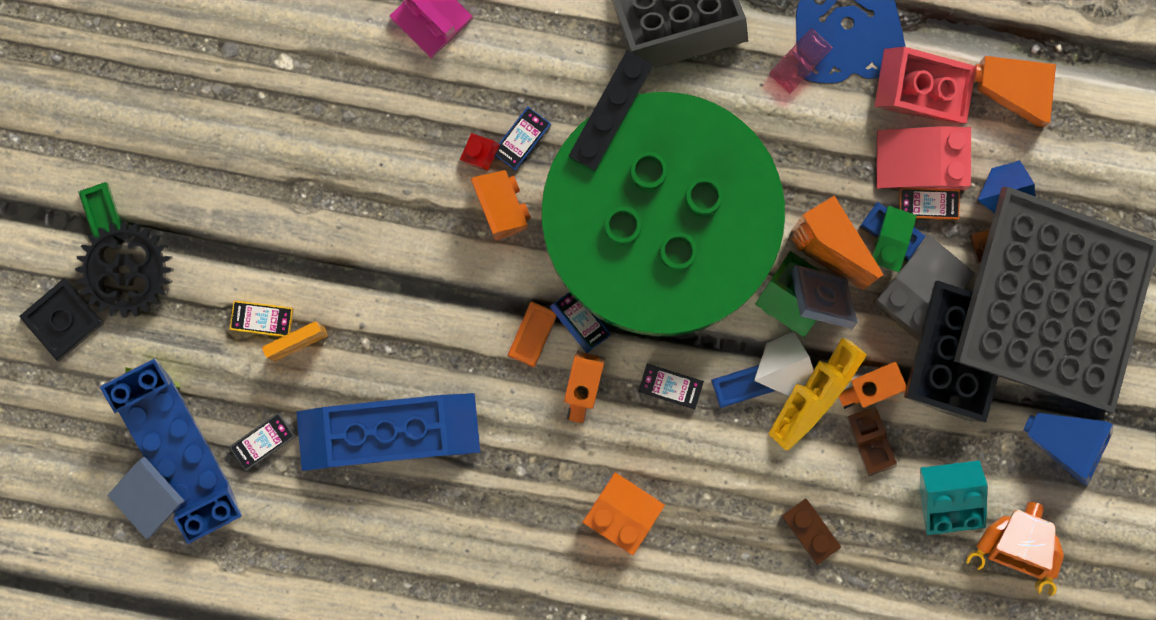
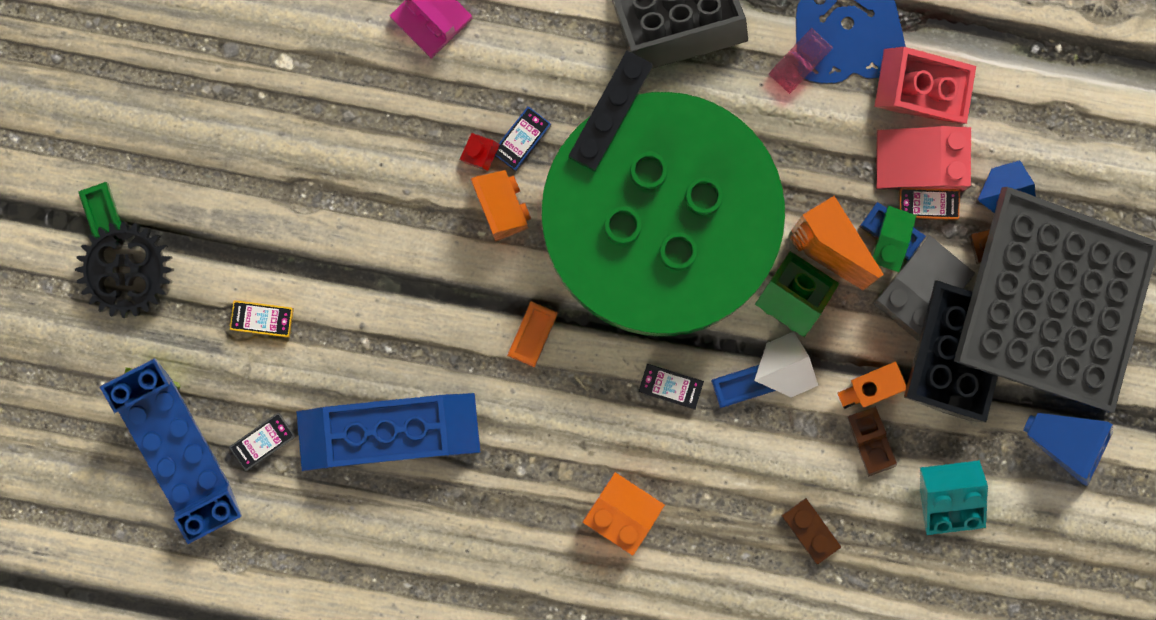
black tile [19,278,104,362] -> none
sand blue tile [107,457,184,539] -> none
light orange tile [262,321,328,362] -> none
tile [550,292,611,353] -> none
orange torso [564,351,606,423] -> none
yellow slope [768,338,867,451] -> none
sand blue tile [791,265,858,329] -> none
torso [966,502,1064,596] -> none
orange slope [973,56,1056,128] -> none

